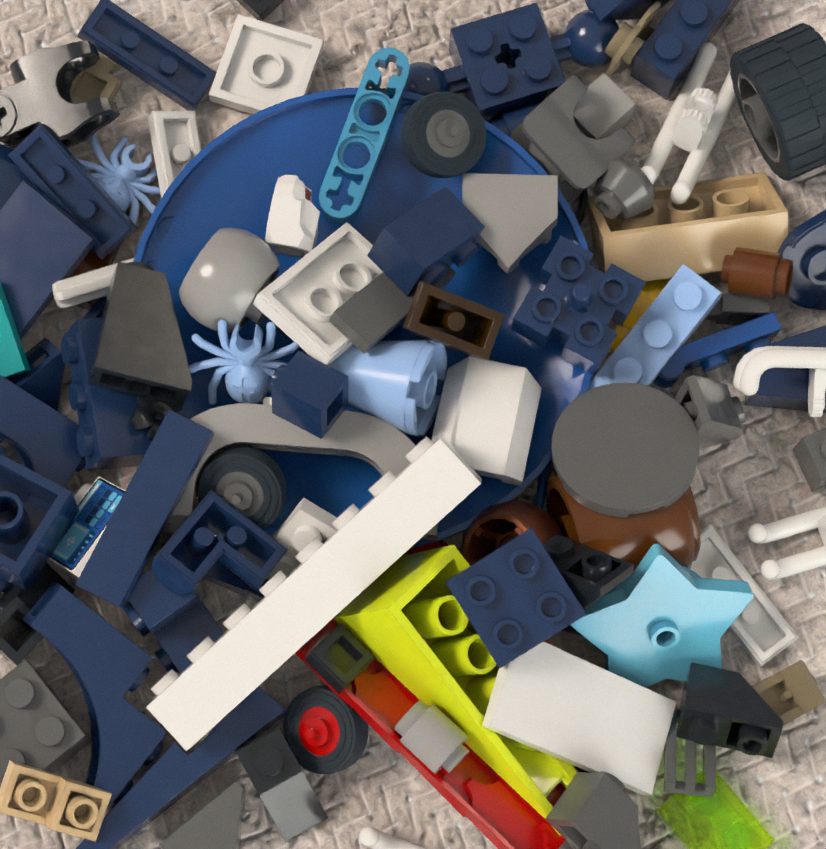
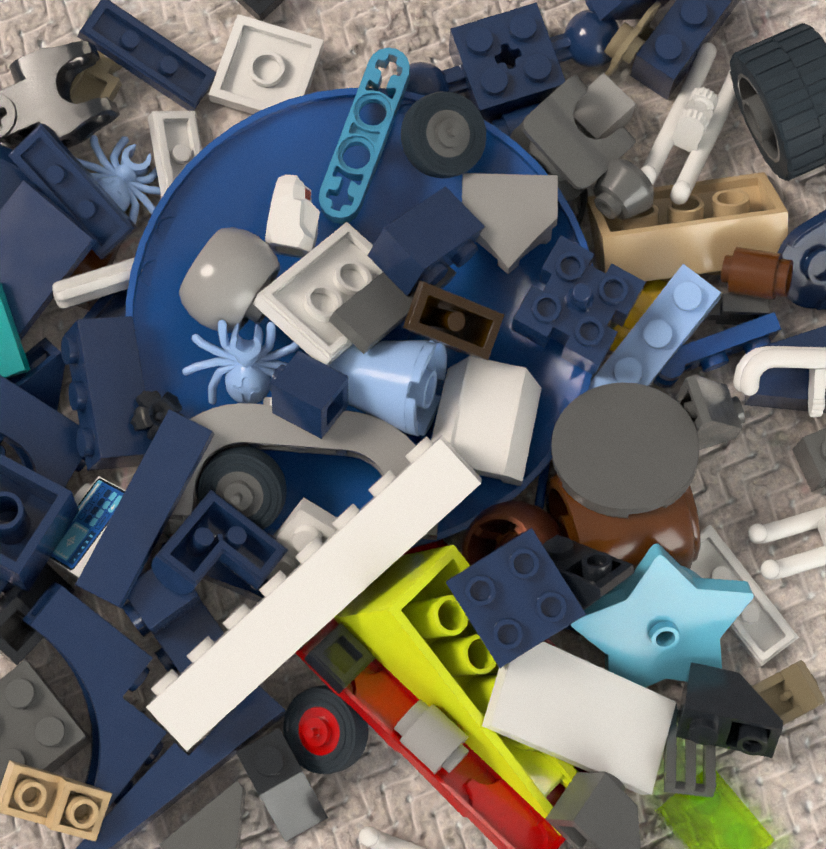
black slope [87,261,192,407] -> none

